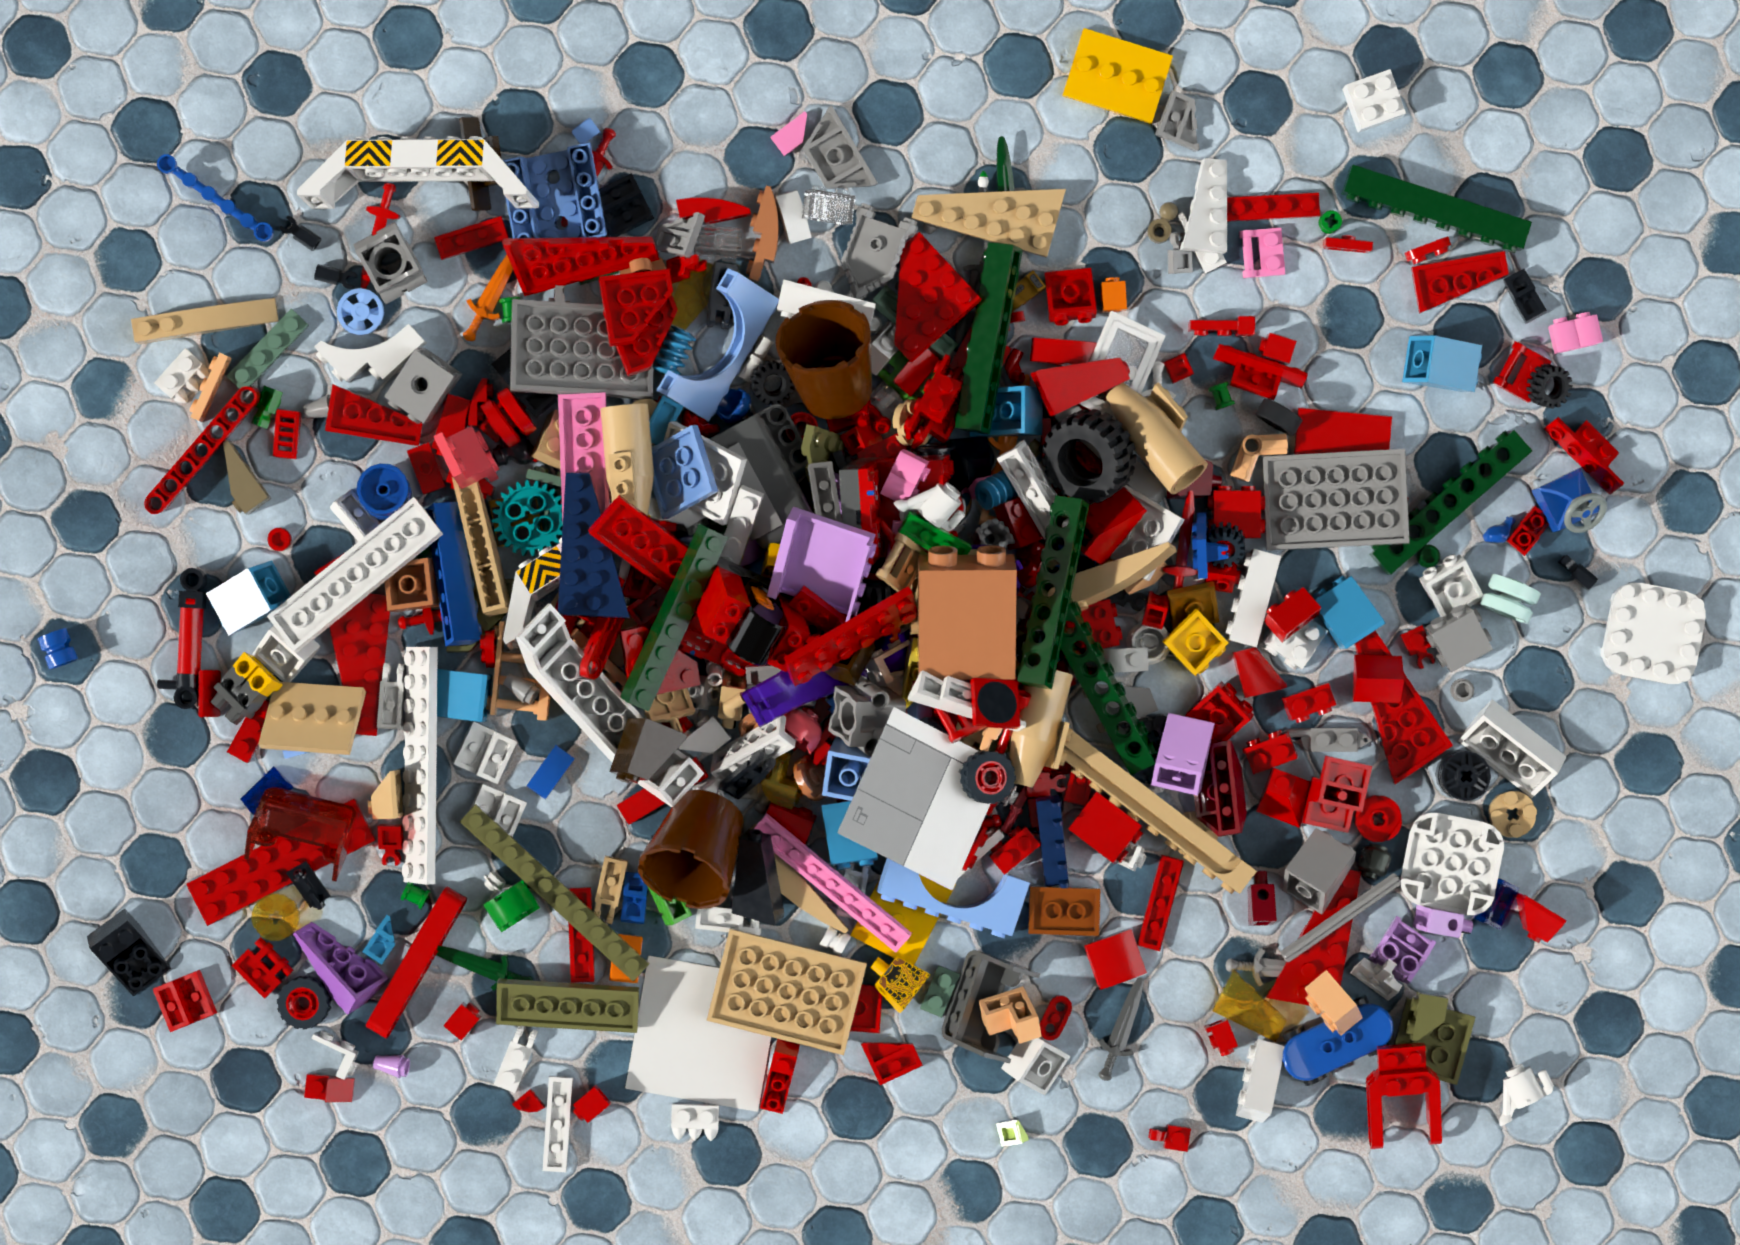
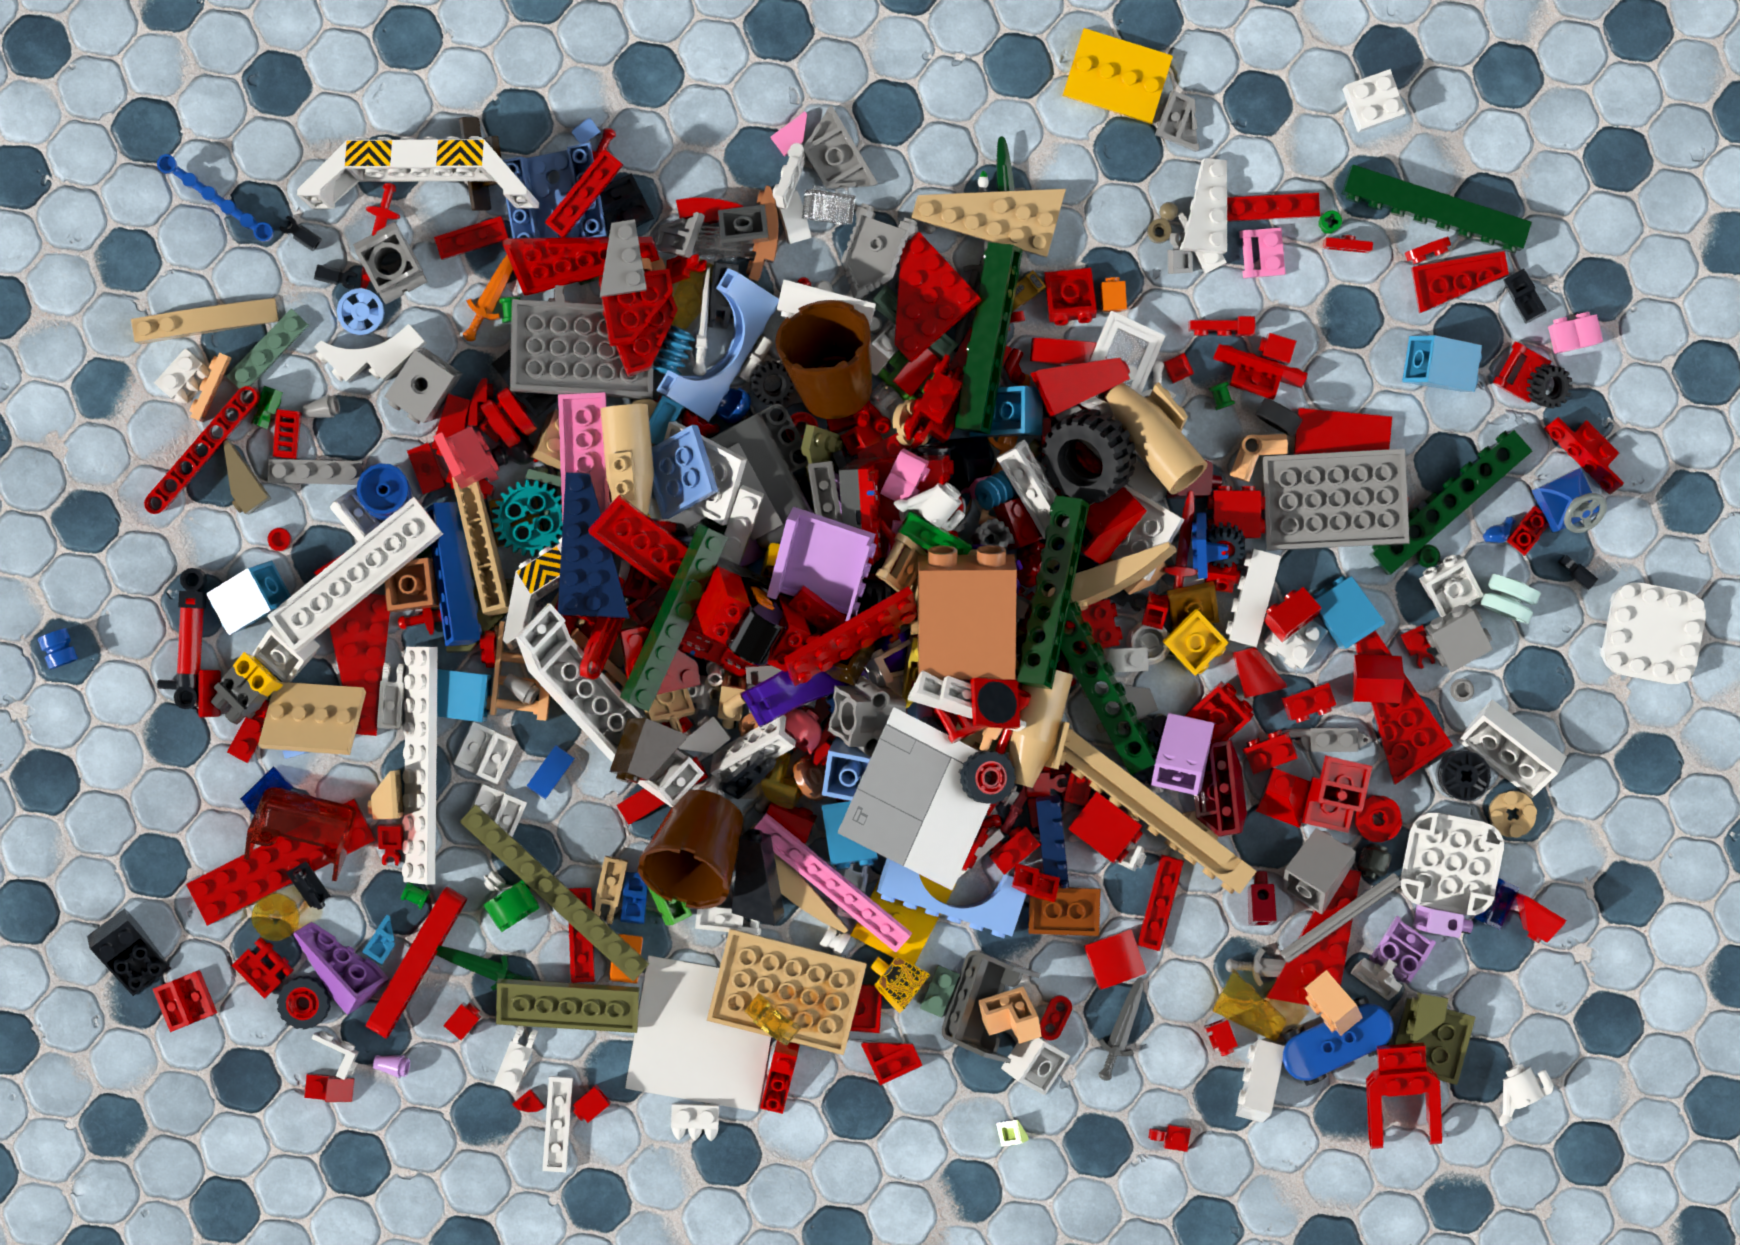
red wing [325,384,423,446] -> none
none -> light grey plate [268,459,363,485]
none -> red plate [544,149,624,238]
none -> light grey wing [599,219,647,298]
none -> white sword [693,267,710,376]
none -> dark grey slope [718,204,769,247]
none -> clear yellow brick [744,993,801,1046]
none -> white hinge [773,143,806,209]
none -> red slope [1012,864,1060,902]

